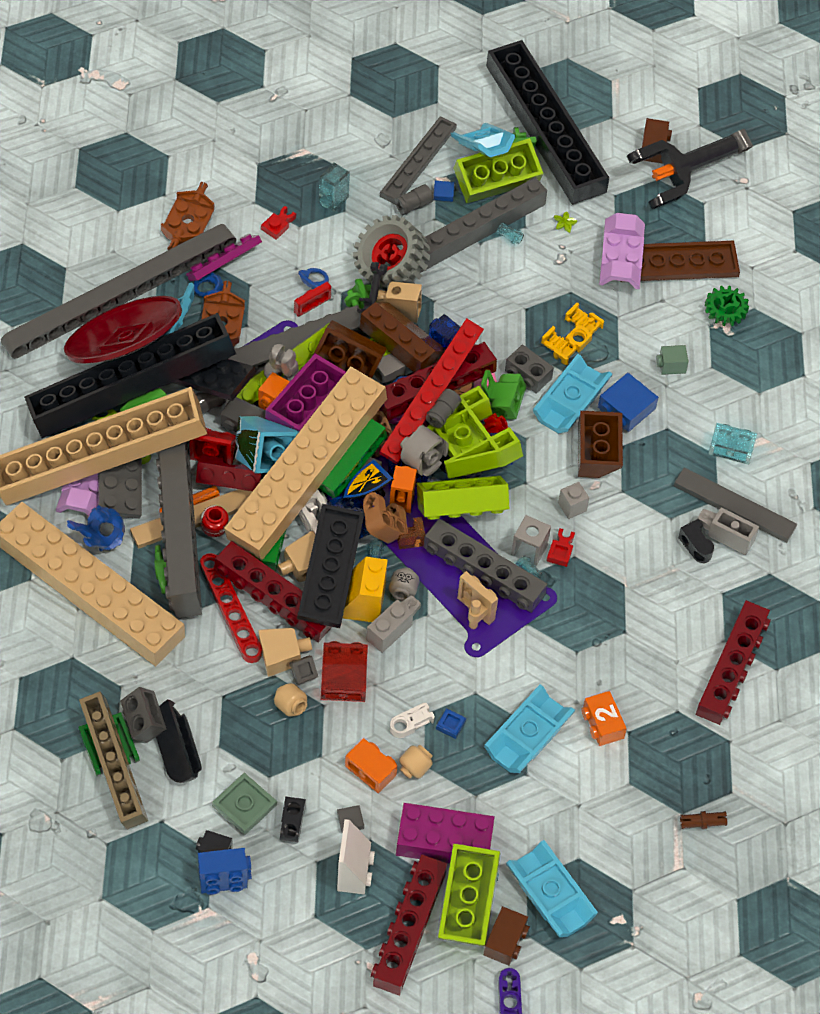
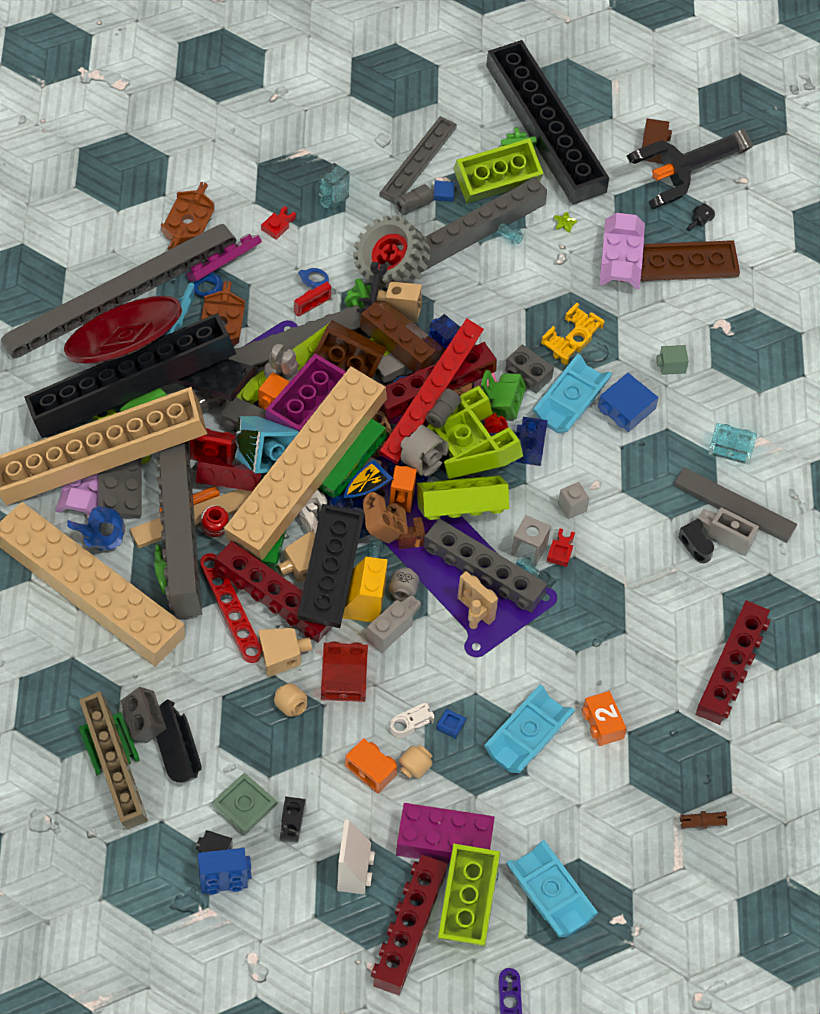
dark grey plate [290,655,319,685] -> none
dark grey tile [337,805,364,833] -> none
medium azure piece [451,123,515,157] -> none
reddish brown brick [483,906,530,966] -> none
reddish brown slope [578,410,623,478] -> none
green gear [704,286,749,326] -> none
none -> clear blue brick [516,417,548,466]
none -> black piece [686,203,715,232]

